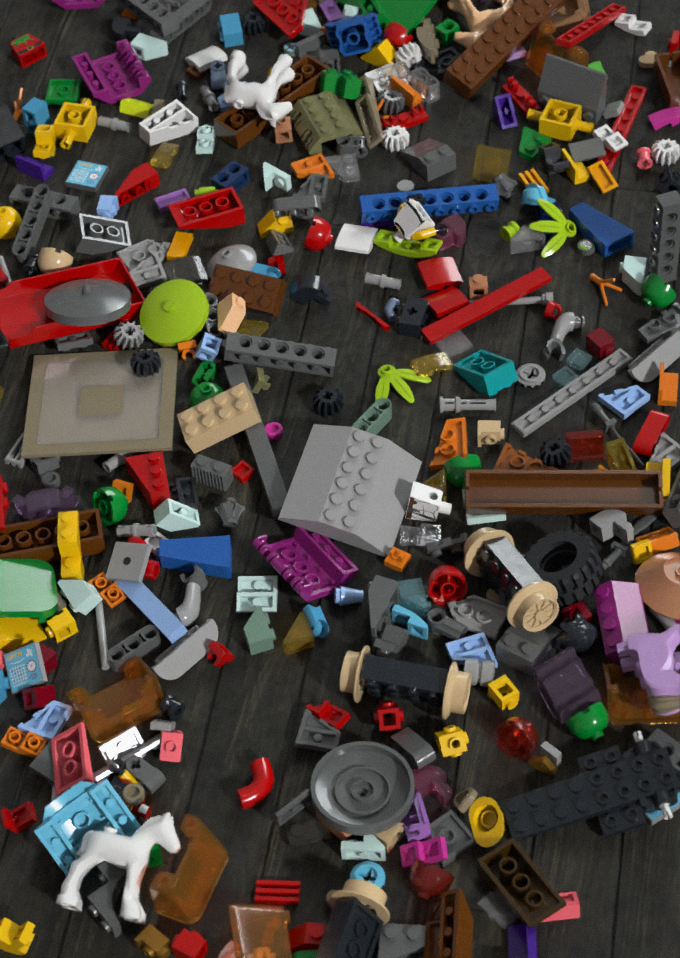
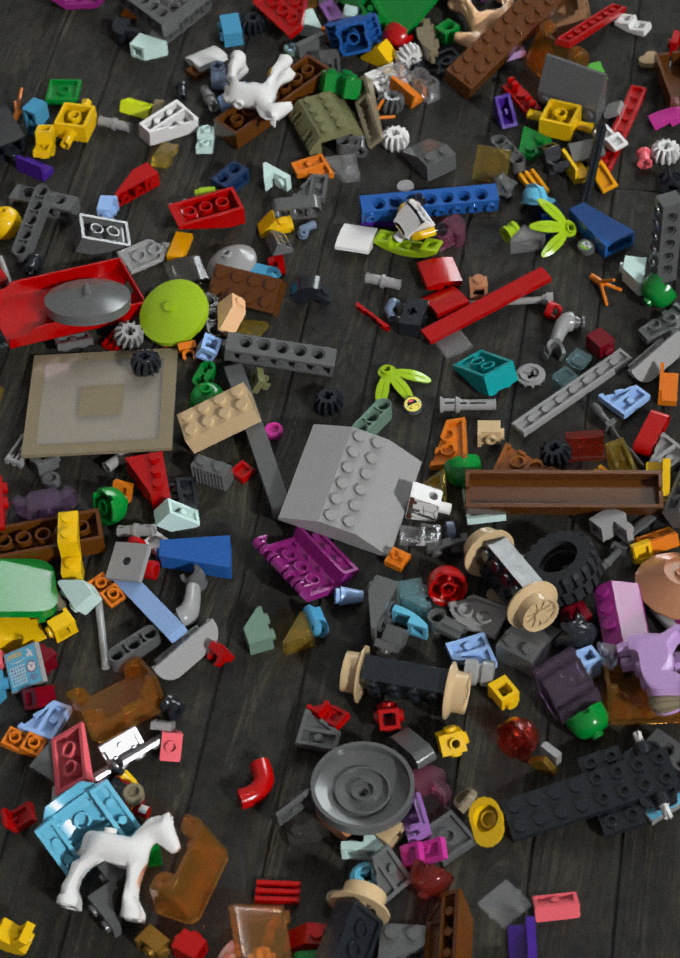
red torso [10,34,48,69] -> none
tan cylinder [37,247,73,274] -> none
tile [65,160,109,192] -> none
magenta slope [71,39,151,104] -> none
dark grey piece [126,756,166,796] -> none
light grey wing [129,251,167,289] -> none
medium lavender tile [154,188,191,213] -> none
dark grey rock [215,497,245,527] -> none
light aqua slope [236,576,278,613] -> none
nougat brick [275,116,293,144] -> none
red cylinder [303,215,334,251] -> none
red plate [381,103,429,131] -> none
clear yellow slope [410,352,453,376] -> none
dark brown slope [477,838,567,929] -> none
none -> sand blue arm [297,220,317,239]
none -> dark grey wing [369,844,413,904]
none -> tile [404,396,422,416]
none -> sand blue tile [444,521,456,539]
none -> dark grey beam [491,135,525,176]
none -> light blue brick [573,645,602,680]
none -> black axle [580,124,607,206]
none -> clear slope [597,642,618,670]

